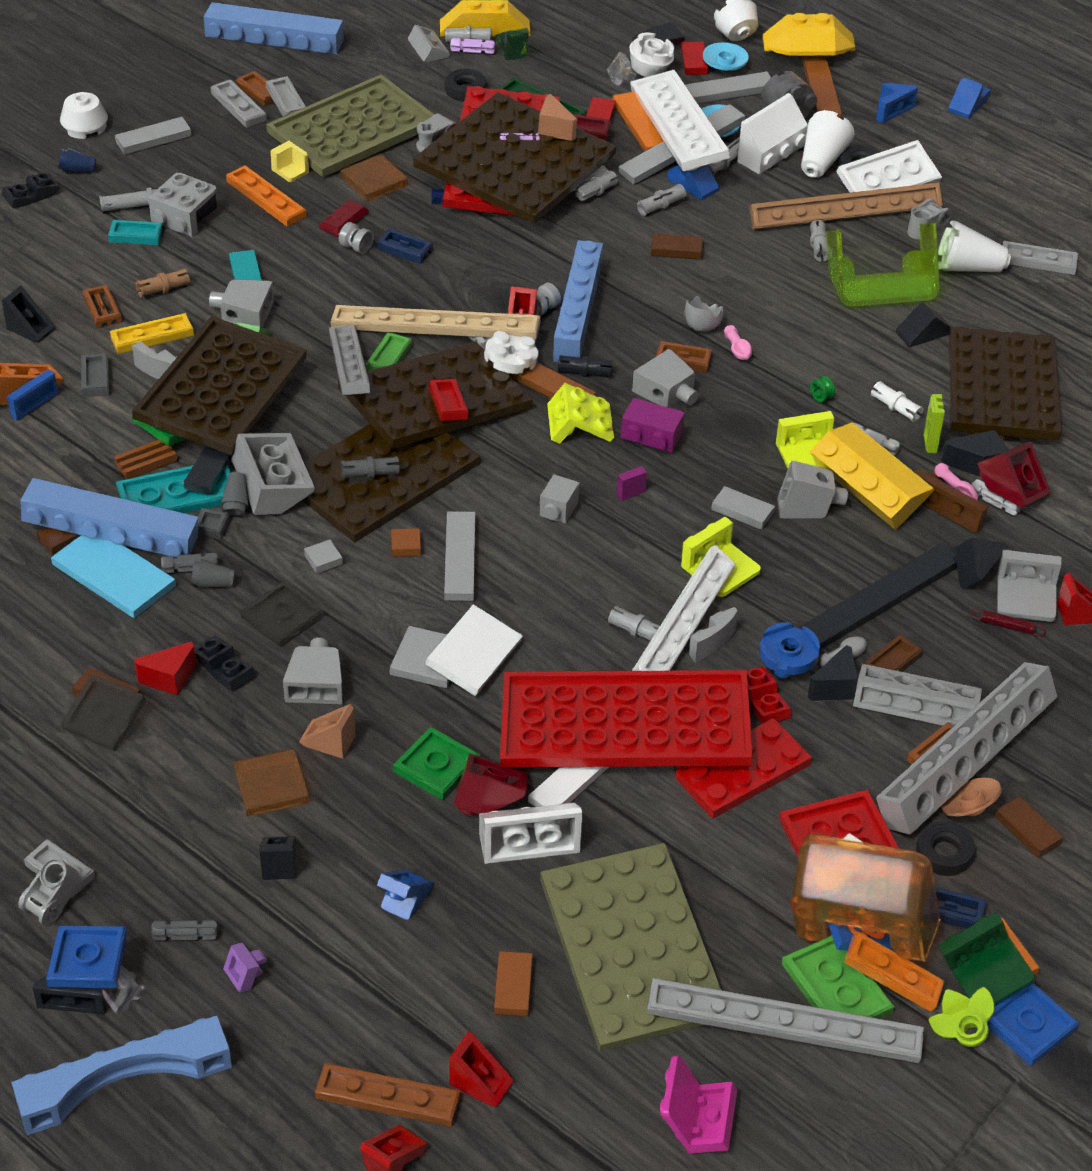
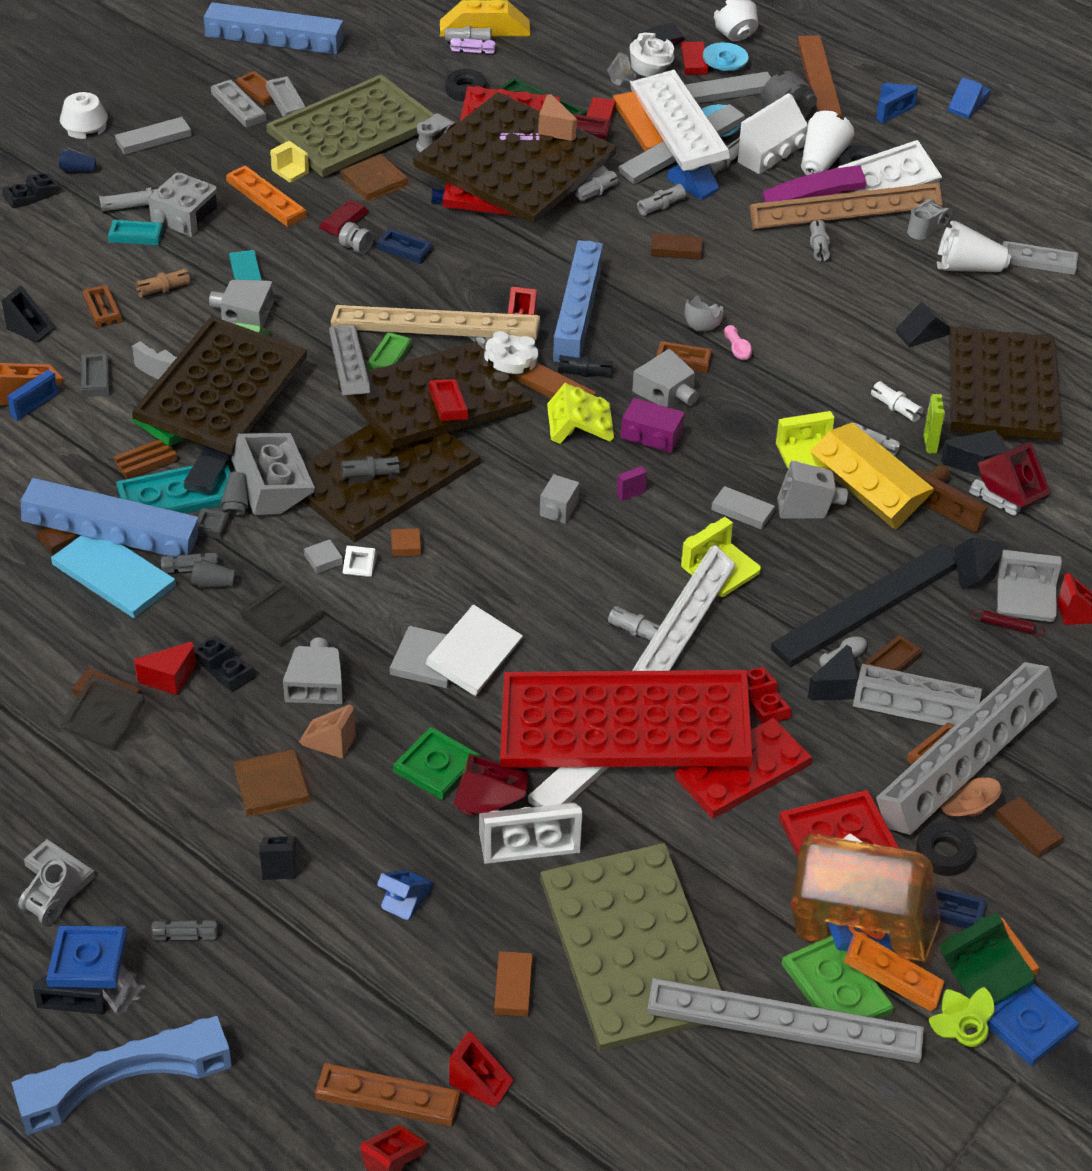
yellow tile [110,313,194,354] -> none
medium lavender tile [223,943,267,993] -> none
light grey slope [408,25,450,62] -> none
light grey tile [444,512,475,601] -> none
clear green slope [495,28,529,60] -> none
light grey wheel [537,282,561,316] -> none
dark pink bracket [660,1056,738,1154] -> none
light grey slope [689,607,738,663] -> none
blue plate [759,622,820,678] -> none
yellow wedge [763,13,855,56] -> none
green bush [810,376,835,403] -> none
clear neon green windscreen [826,222,940,306] -> none
bright pink piece [935,463,978,500] -> none
none -> white slope [343,545,377,578]
none -> magenta slope [762,165,867,202]

